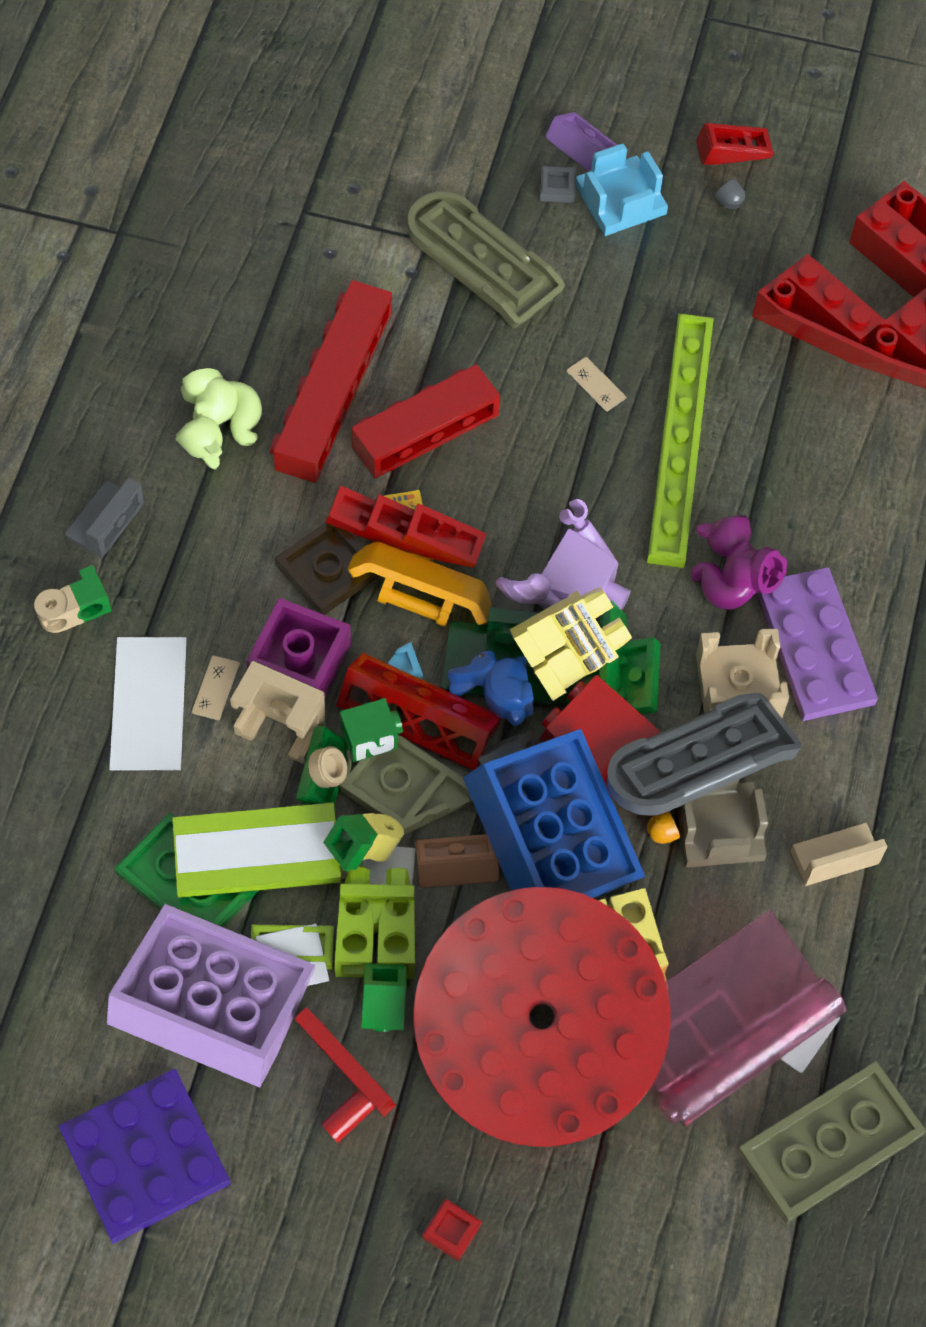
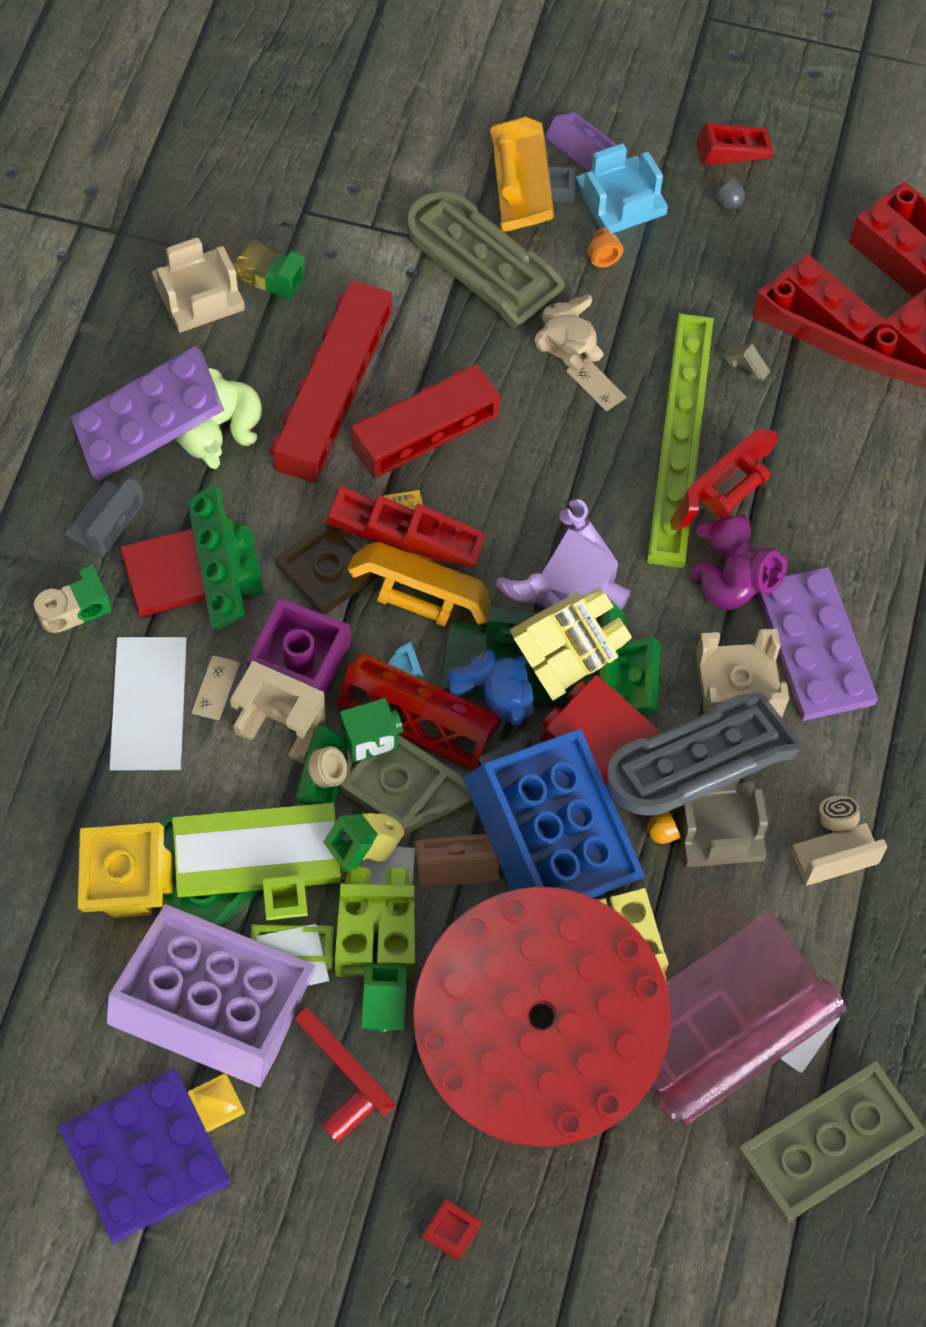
none -> medium lavender plate [71,346,225,481]
none -> yellow panel [78,822,174,918]
none -> red tile [121,529,206,617]
none -> tan panel [151,238,245,333]
none -> yellow tile [187,1073,245,1132]
none -> green bracket [188,484,264,631]
none -> leg [233,241,305,301]
none -> lime slope [262,874,308,920]
none -> light orange piece [490,117,554,232]
none -> tan animal [534,294,604,371]
none -> orange tile [587,227,624,268]
none -> red piece [670,429,777,531]
none -> dark tan tile [722,344,770,380]
none -> tile [819,796,860,832]

